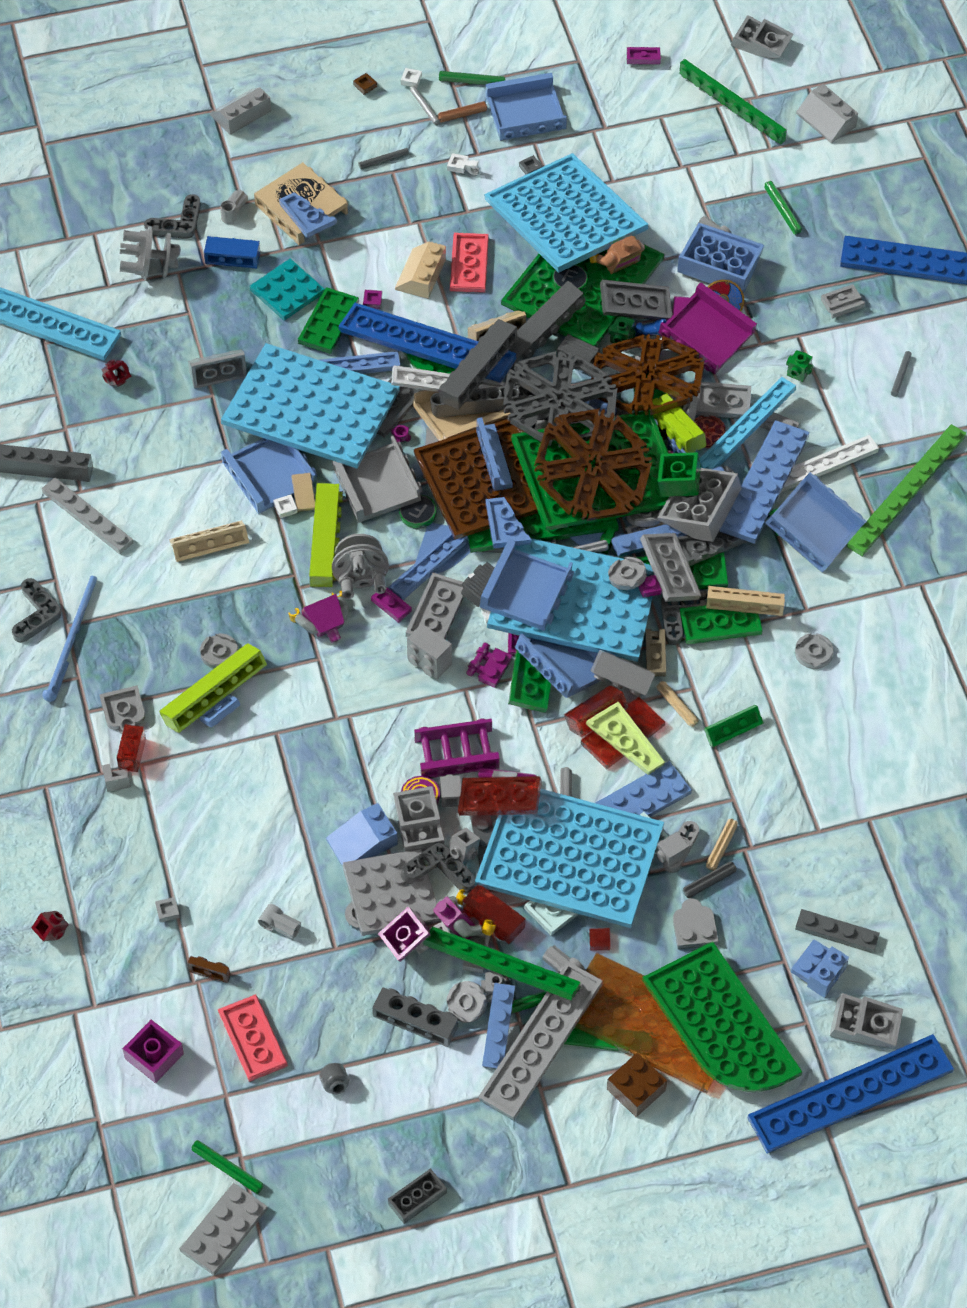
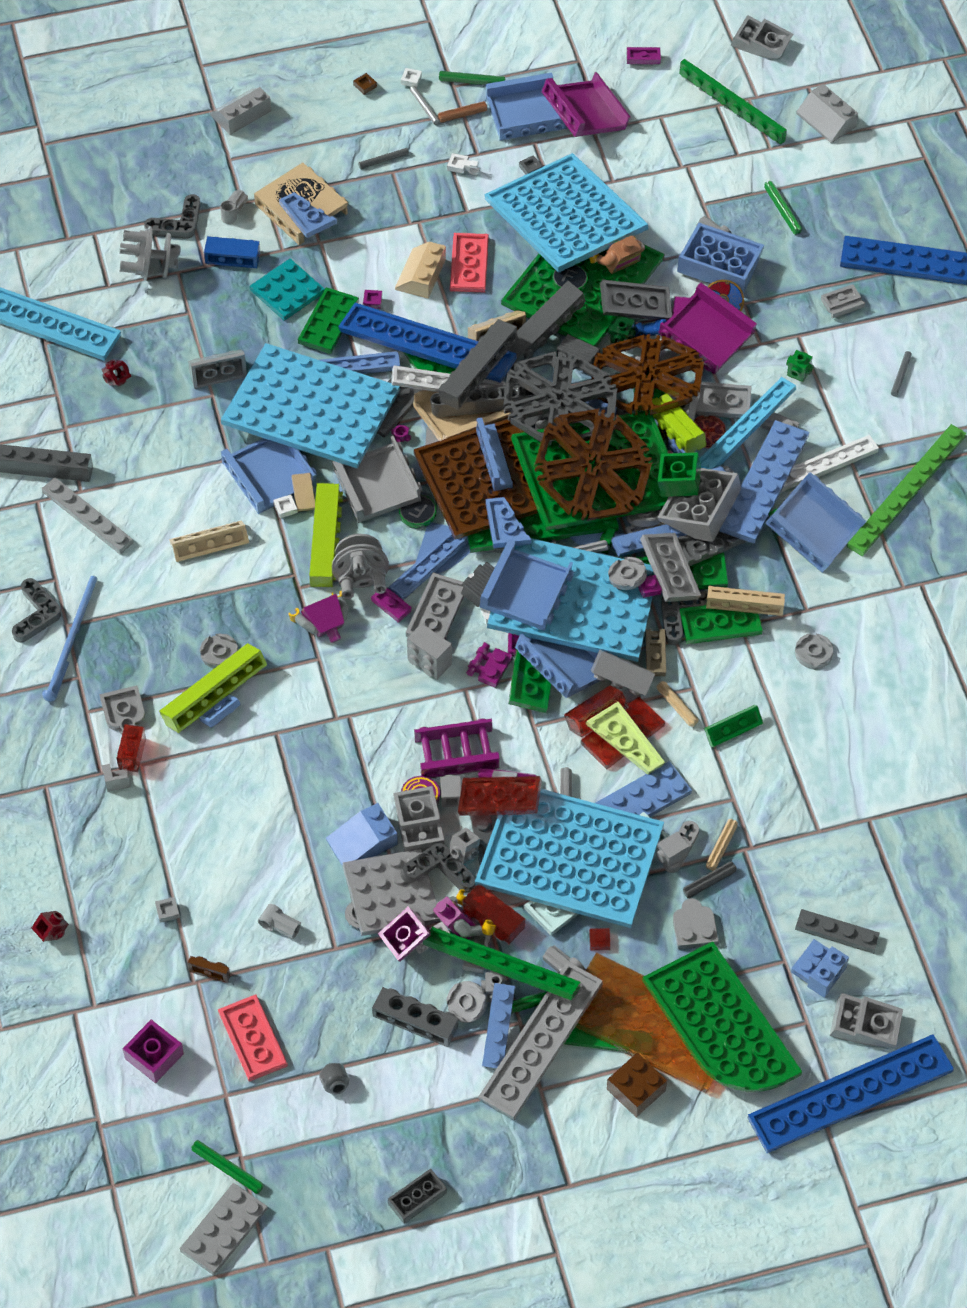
none -> magenta panel [542,72,630,137]

